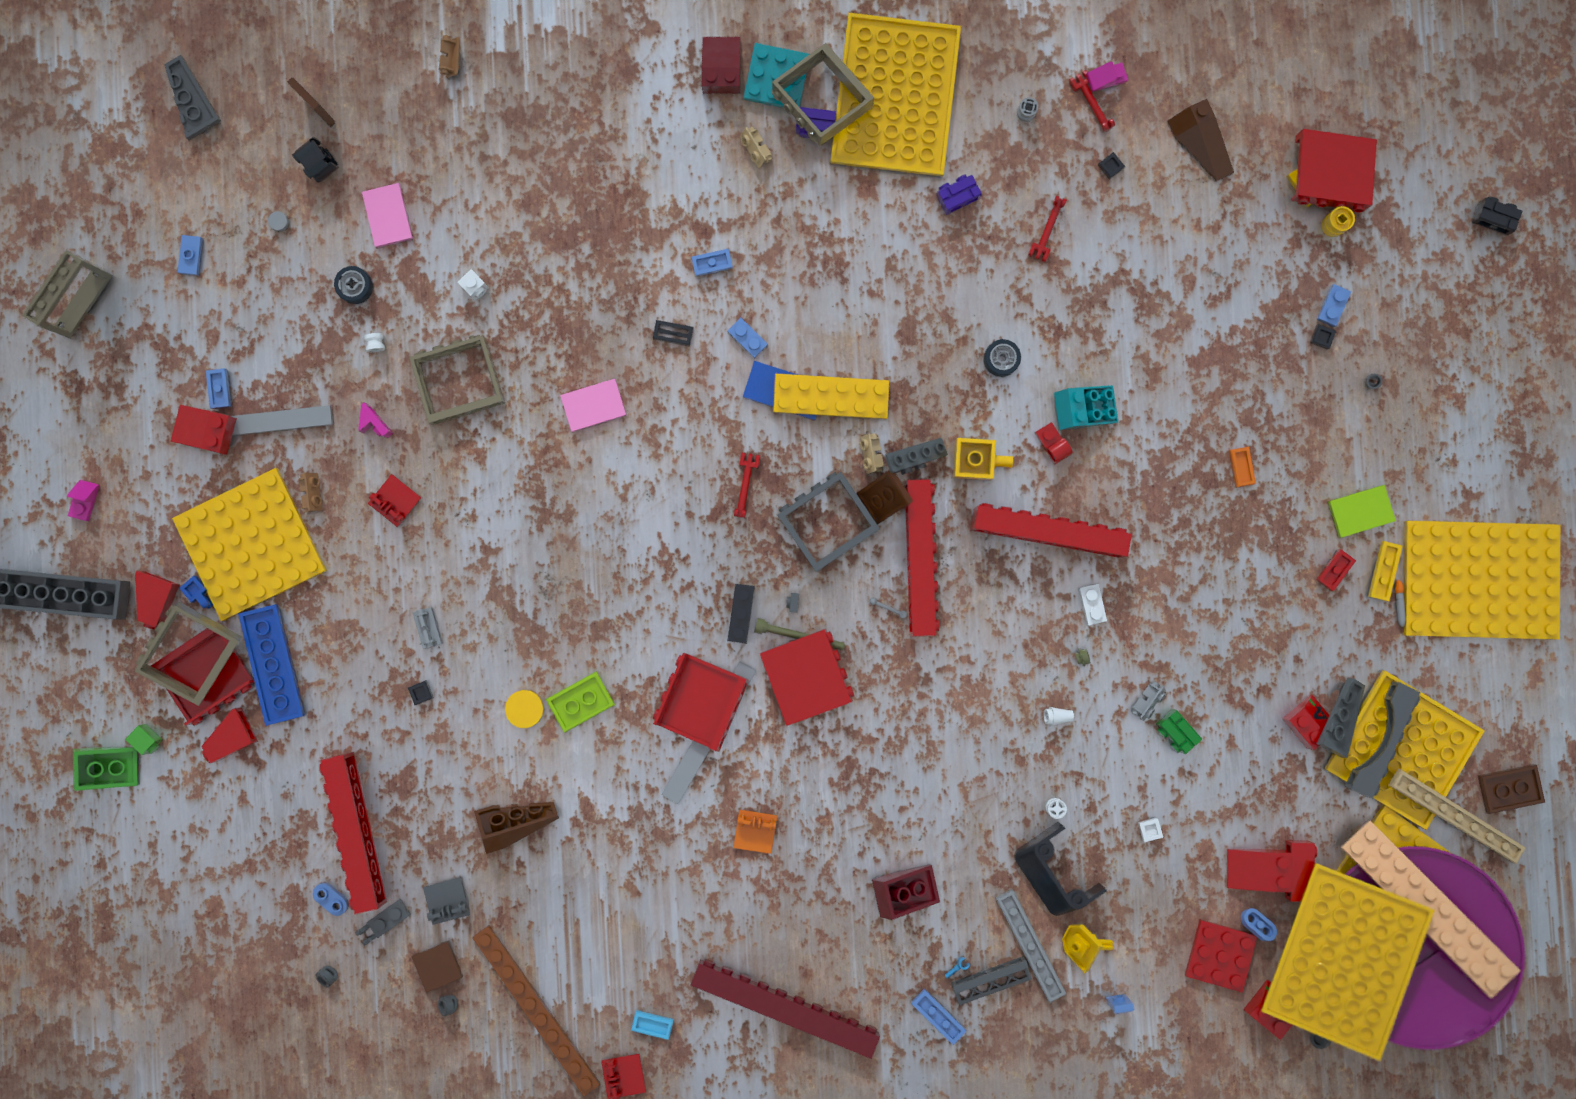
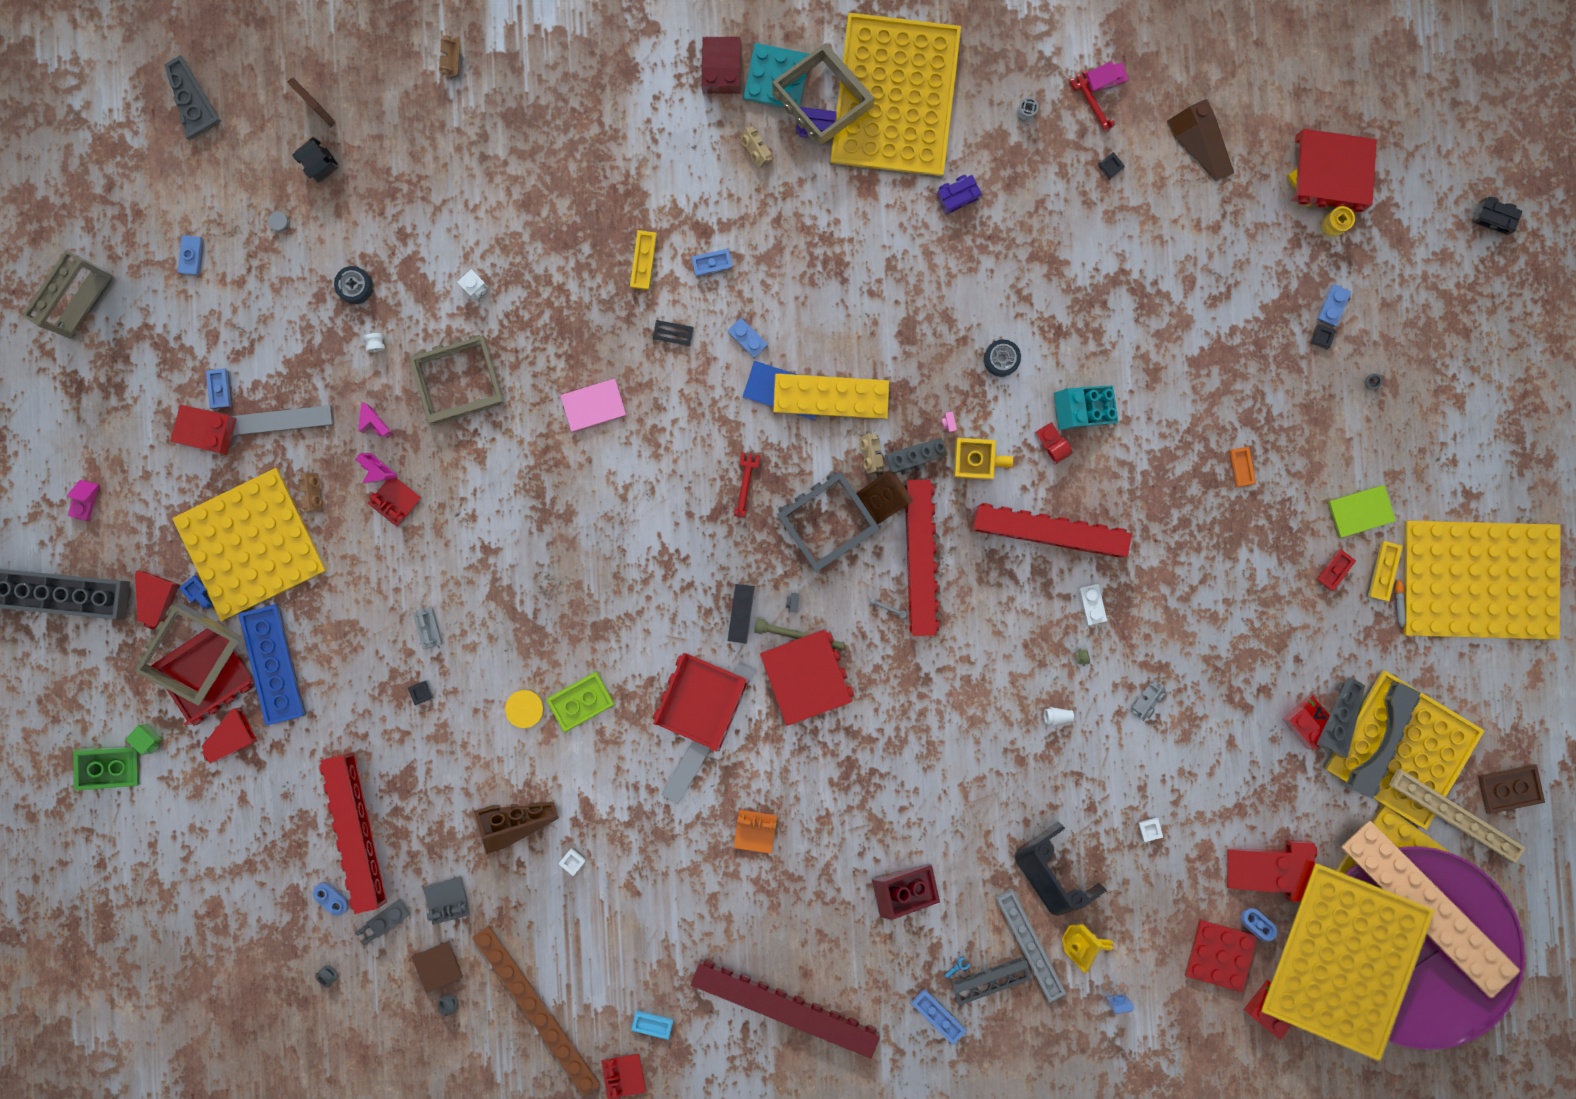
bright pink tile [362,183,413,248] -> none
red hinge [1028,195,1067,262] -> none
white wheel [1045,798,1067,819] -> none
green brick [1156,709,1202,754] -> none
dark grey tile [1310,1032,1331,1049] -> none
none -> dark pink slope [356,453,397,484]
none -> white plate [559,848,586,876]
none -> yellow plate [630,230,657,290]
none -> bright pink plate [941,411,957,434]

